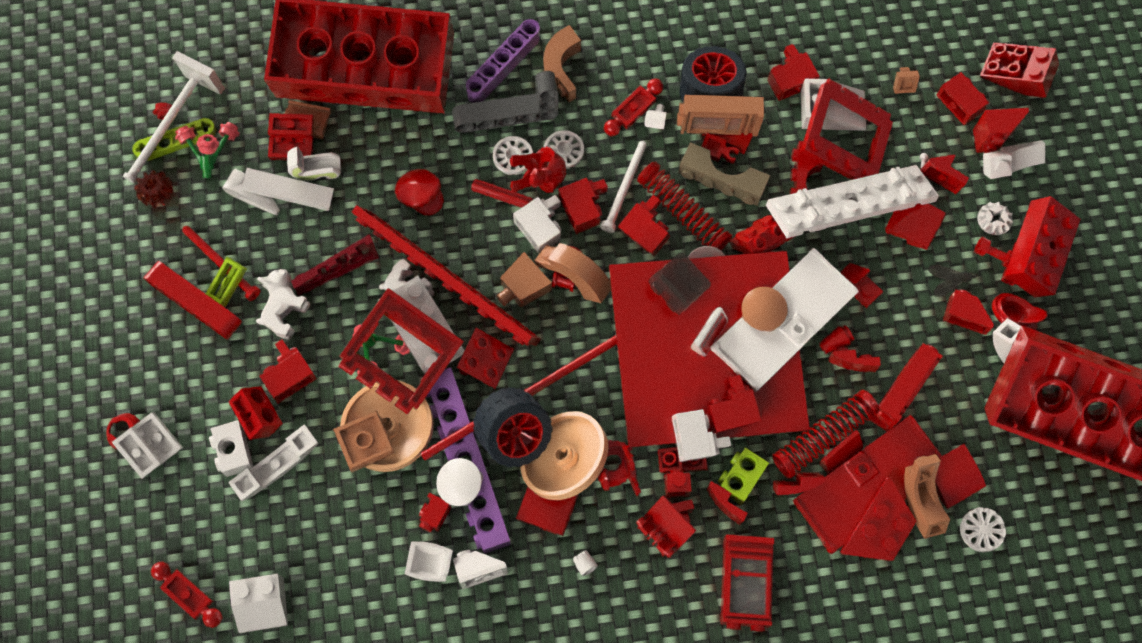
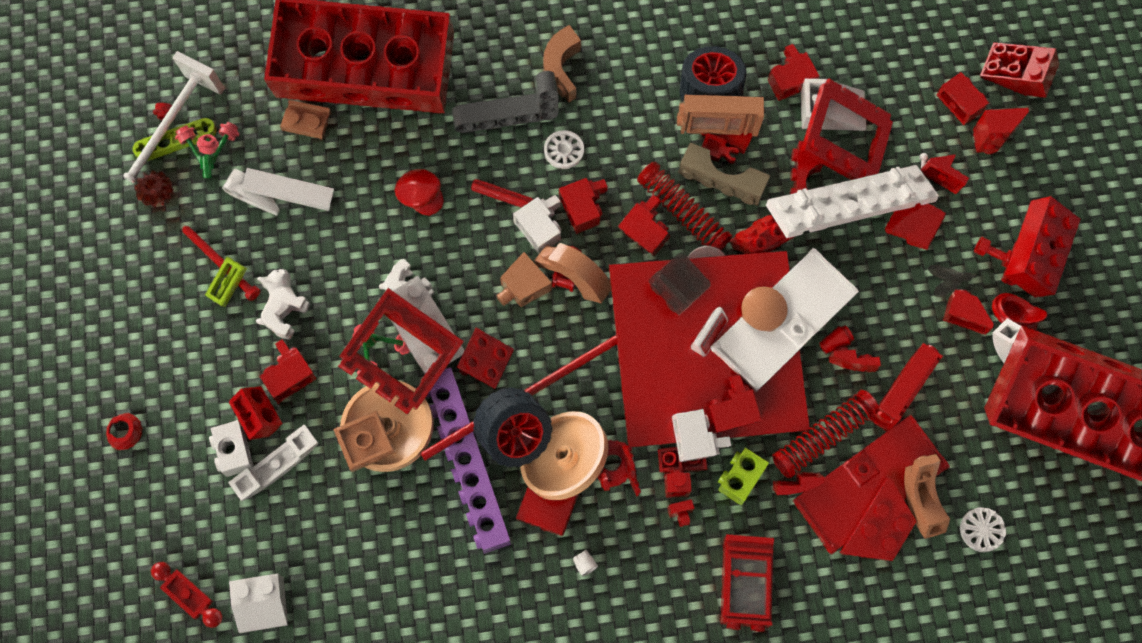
white slope [112,412,183,479] -> none
red beam [143,261,243,340] -> none
red slope [268,113,314,161] -> none
white animal [287,147,341,181] -> none
dark red wing [291,234,379,296] -> none
red plate [352,205,542,346] -> none
white piece [405,542,453,582] -> none
red brick [419,493,452,533] -> none
white dish [437,458,483,506] -> none
white slope [453,550,508,589] -> none
medium lavender beam [466,19,540,103] -> none
white wheel [493,136,533,175] -> none
red piece [510,146,567,193] -> none
white bar [600,141,647,233] -> none
red plate [604,78,664,137] -> none
red hinge [636,495,697,558] -> none
white piece [644,104,667,129] -> none
red slope [706,481,748,525] -> none
red slope [819,430,863,474] -> none
red slope [840,263,883,309] -> none
nougat tile [893,67,920,94] -> none
red slope [935,444,986,509] -> none
white gear [977,202,1014,235] -> none
white slope [983,141,1045,179] -> none

